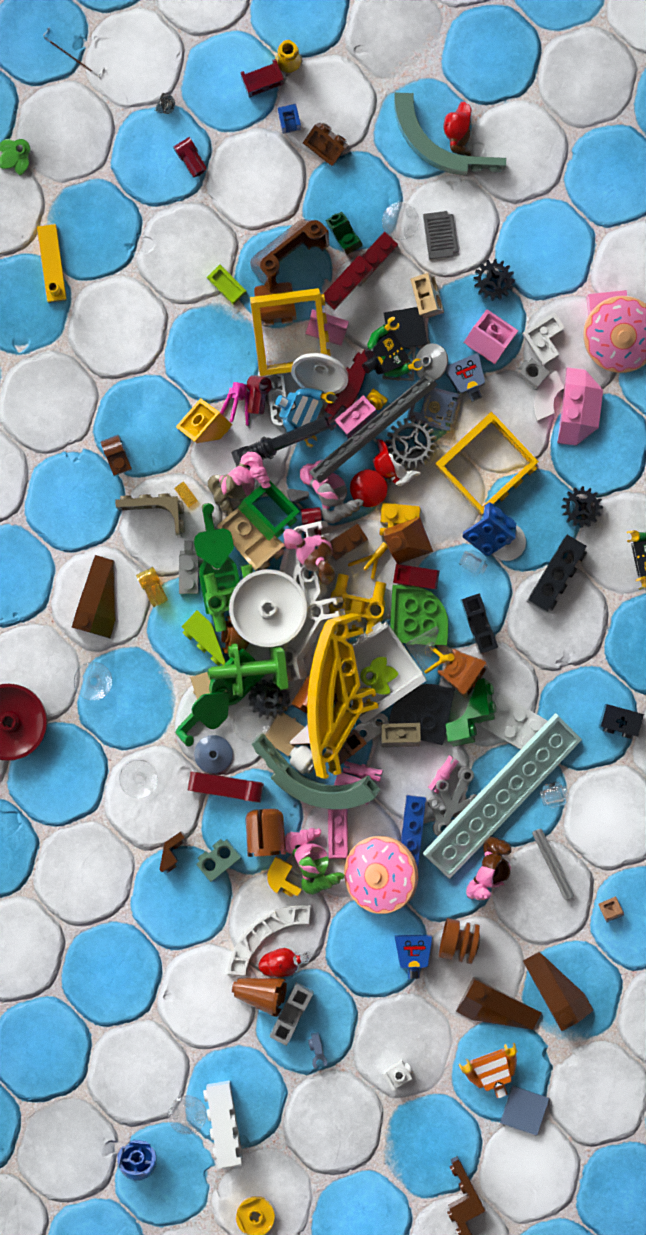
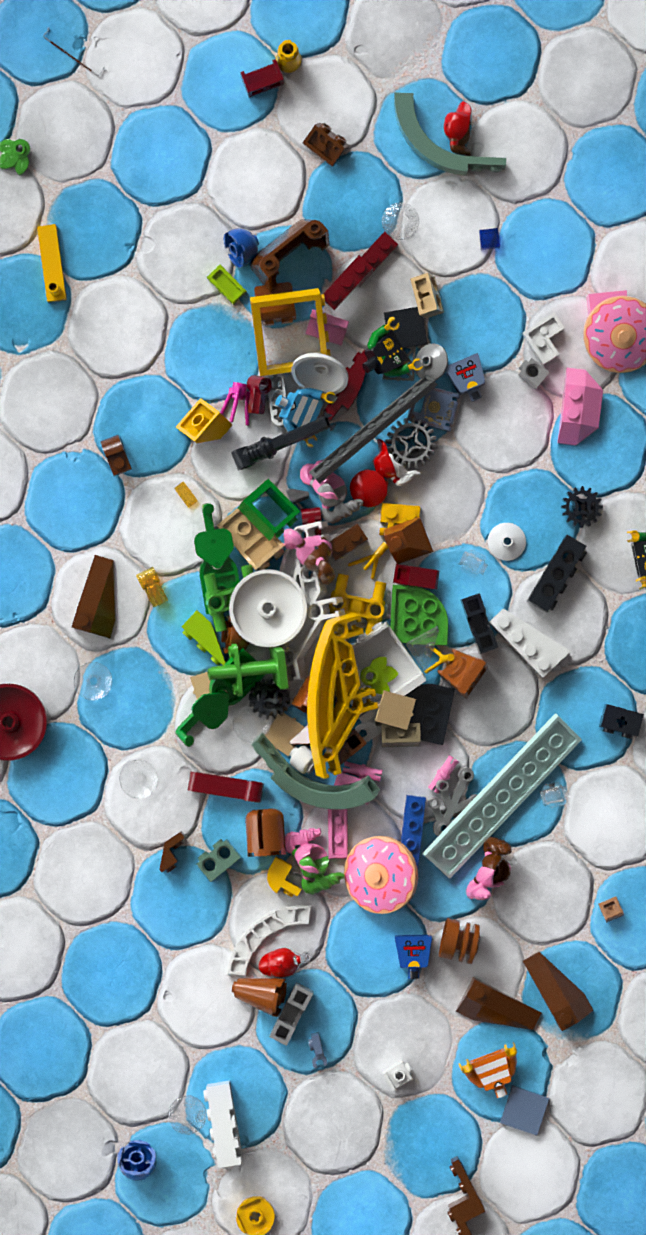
dark tan bracket [115,493,185,538] -> none
clear smoke plate [155,93,175,114] -> none
dark red piece [173,137,207,178] -> none
light grey hinge [179,541,198,594] -> none
sand blue dish [194,735,233,773] -> none
hair [208,452,271,515] -> none
blue window [277,104,301,134] -> none
dark green slope [325,211,363,255] -> none
bright pink panel [335,395,377,439] -> none
yellow plate [366,388,389,410] -> none
flat silver window [423,211,458,259] -> none
yellow window [435,411,539,515] -> none
green arch [446,678,497,747] -> none
blue bracket [462,502,516,556] -> none
bright pink slope [463,309,518,364] -> none
black gear [473,259,515,301] -> none
white plate [480,693,548,750] -> none
light grey axle [532,829,574,900] -> none
white tile [533,371,564,421] -> none
none -> blue cylinder [223,228,259,268]
none -> tan piece [375,690,416,730]
none -> clear blue tile [479,228,500,250]
none -> white wedge [489,609,571,678]

